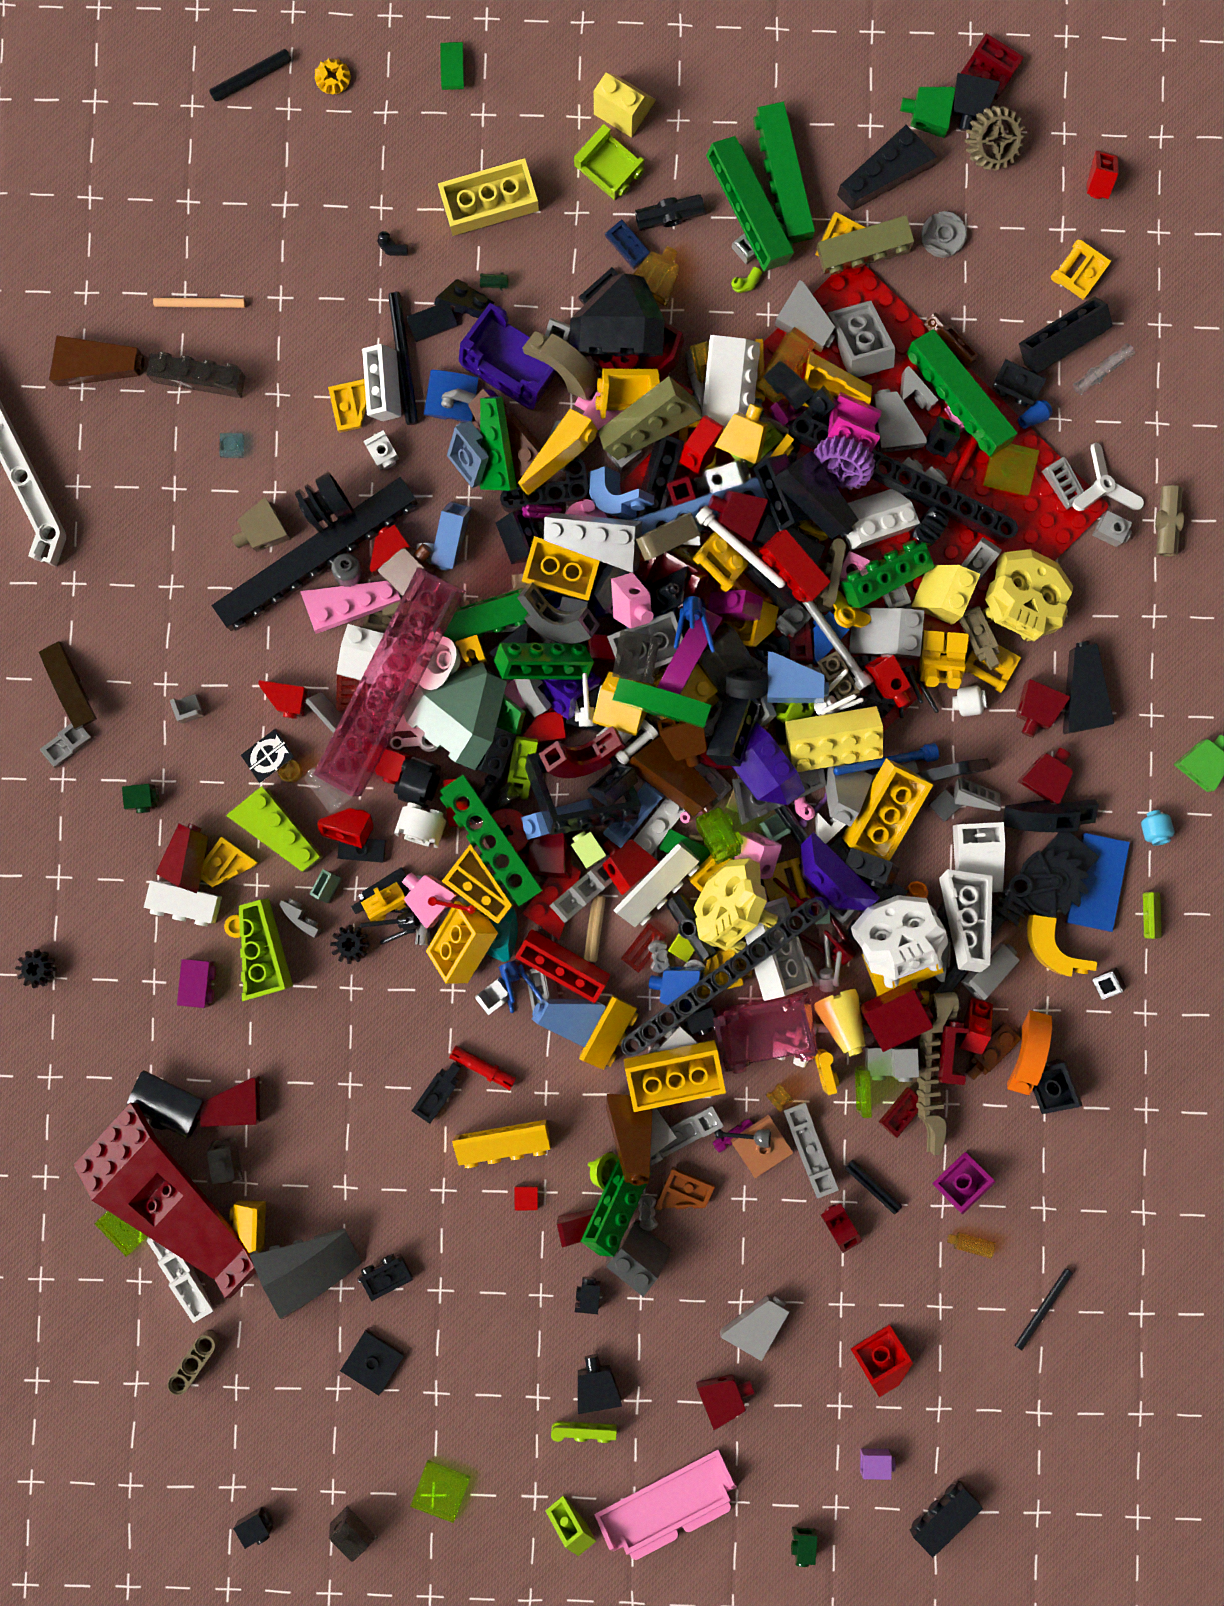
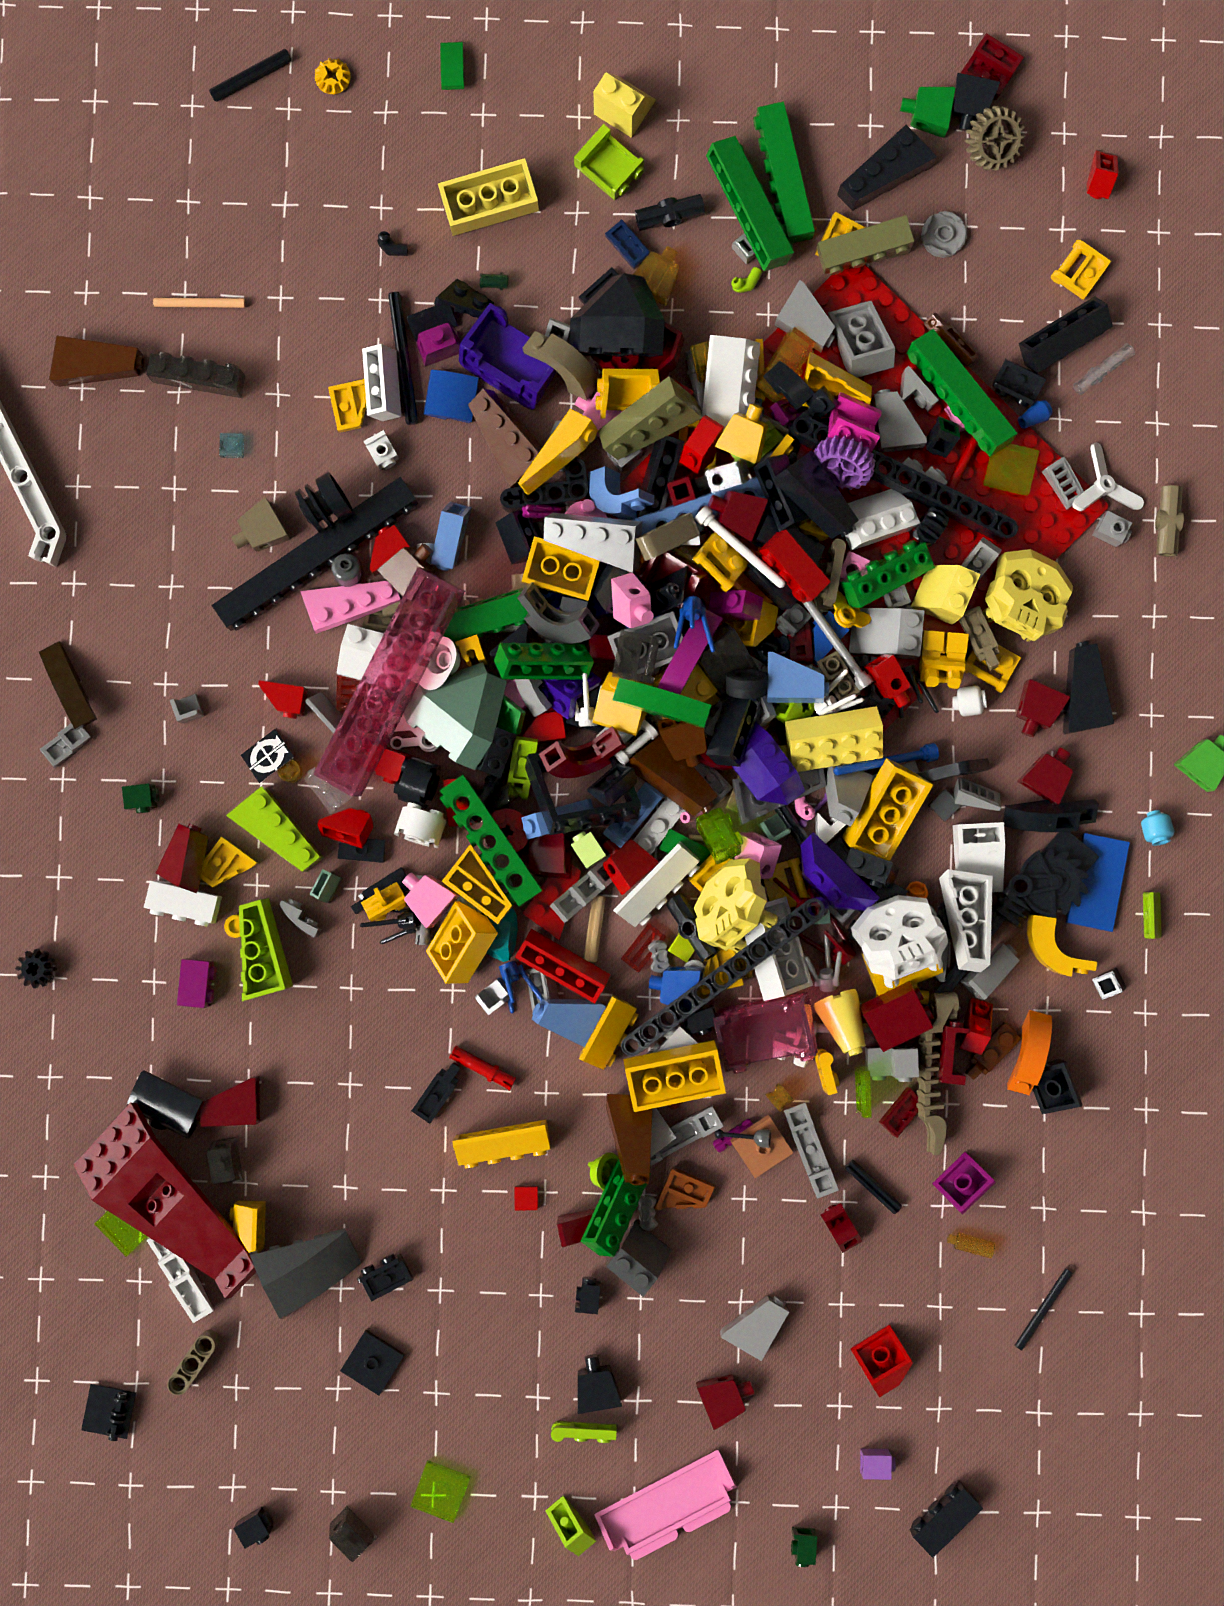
black gear [330,925,370,964] -> none
red hinge [428,896,476,914] -> none
light grey arm [441,388,476,408] -> none
sand blue plate [447,421,489,488] -> none
green wing [480,396,517,491] -> none
none -> black hinge [81,1384,137,1441]
none -> magenta torso [417,323,461,367]

